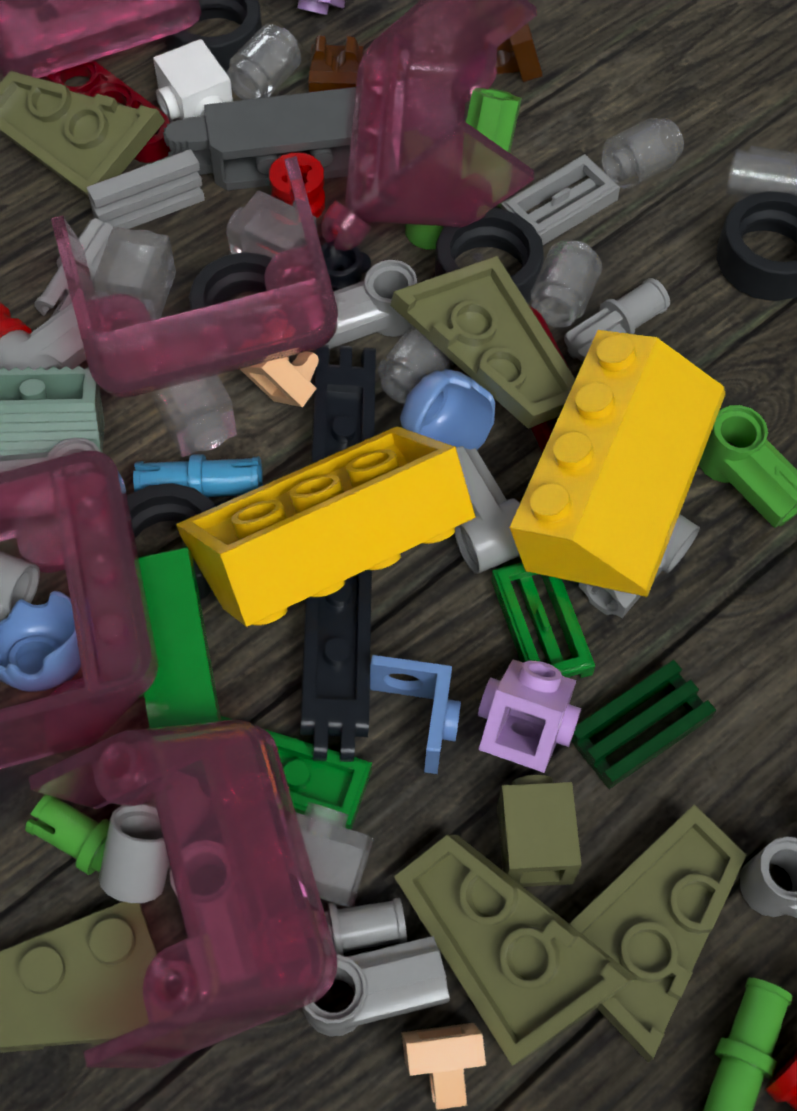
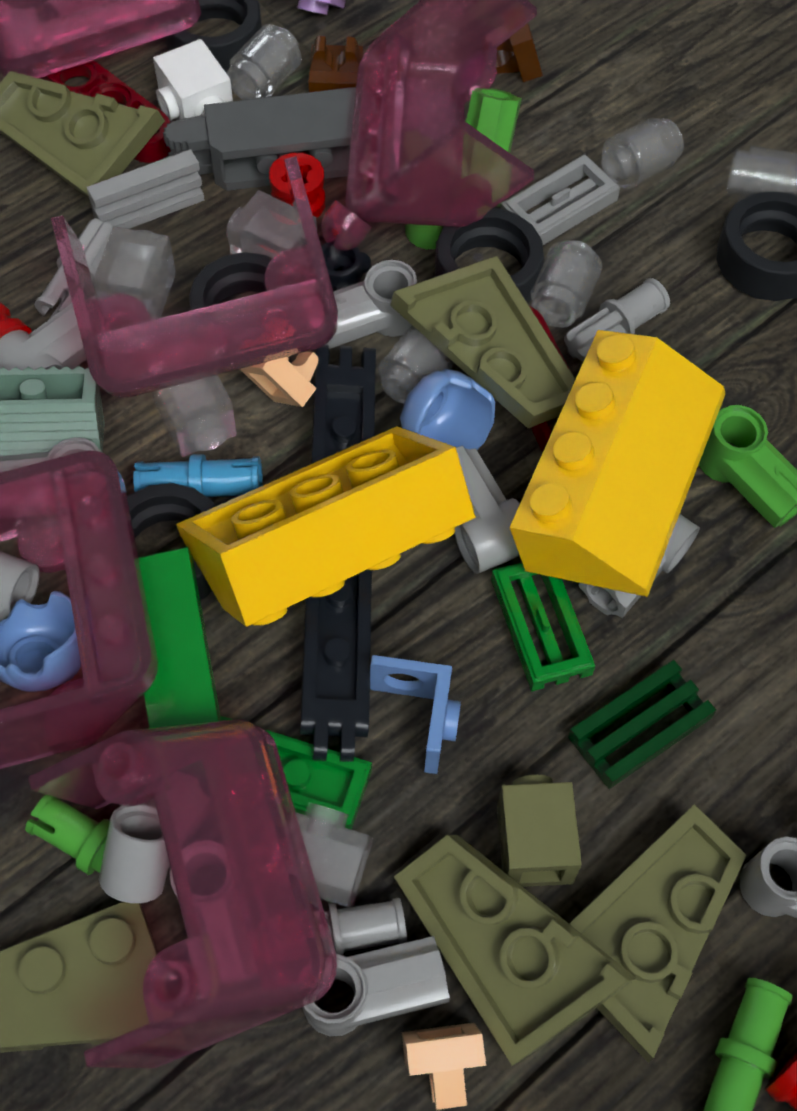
lavender brick [478,659,581,773] -> none

